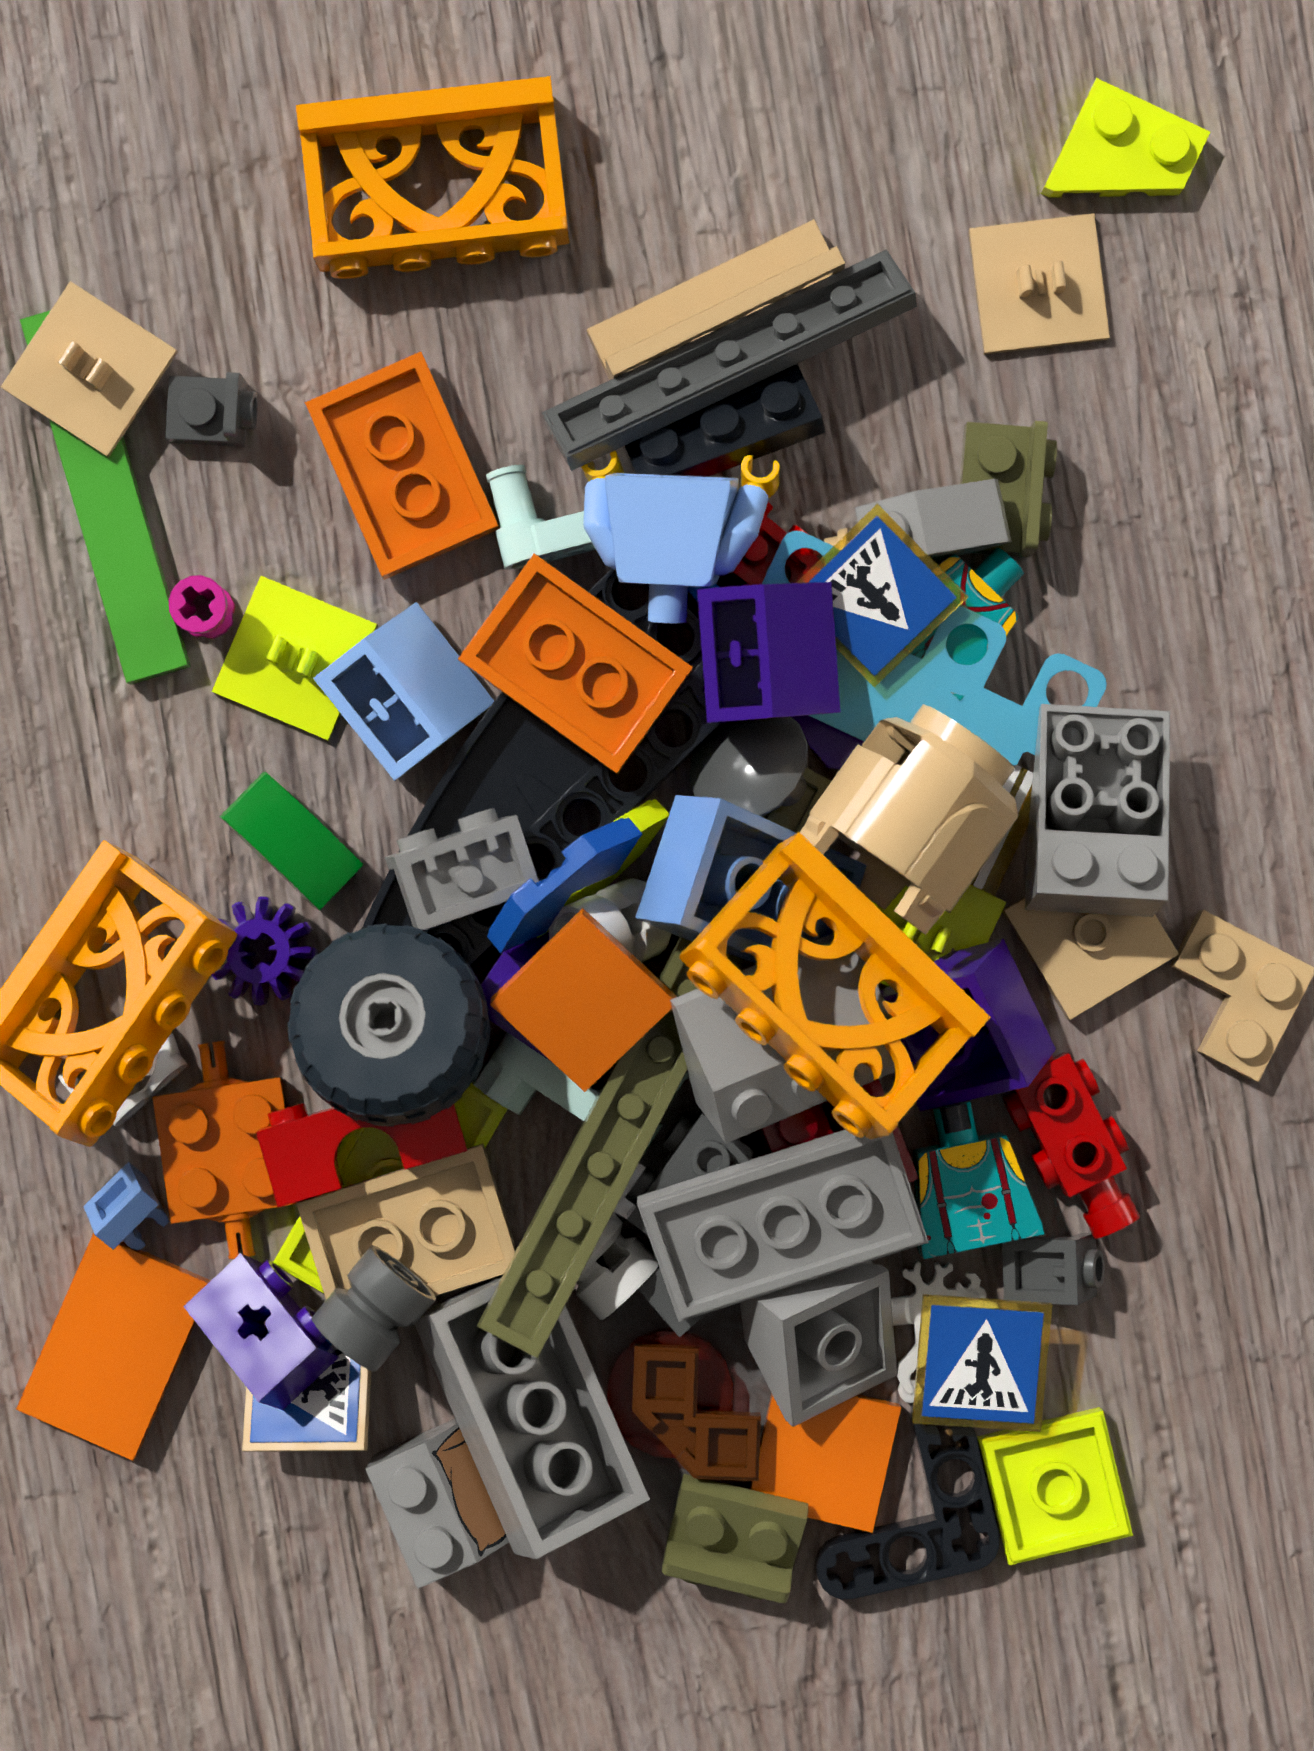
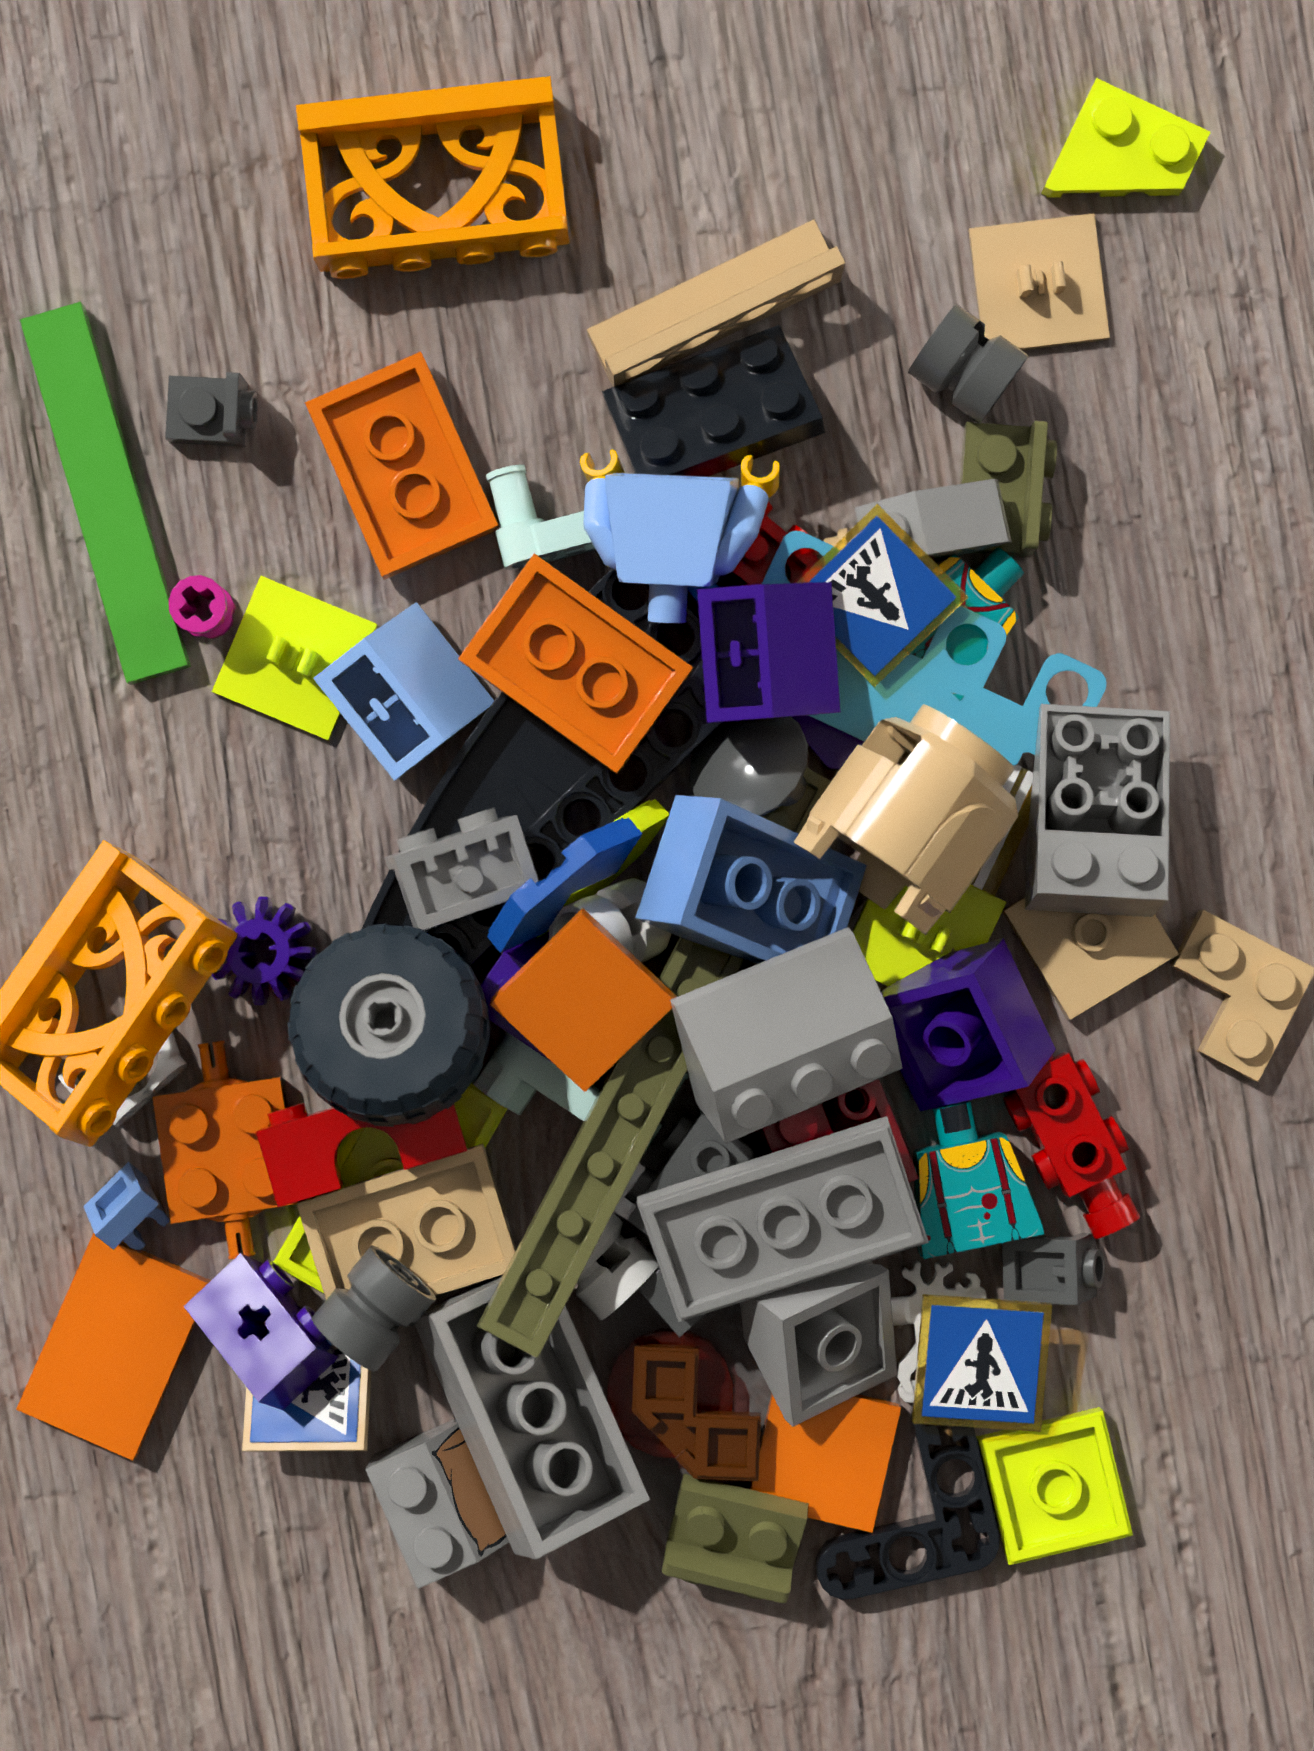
tan piece [1,281,178,458] -> none
green slope [220,772,364,911] -> none
dark grey tile [542,249,917,471] -> none
light orange fence [679,832,990,1139] -> none
none -> dark grey wheel [908,304,1029,424]

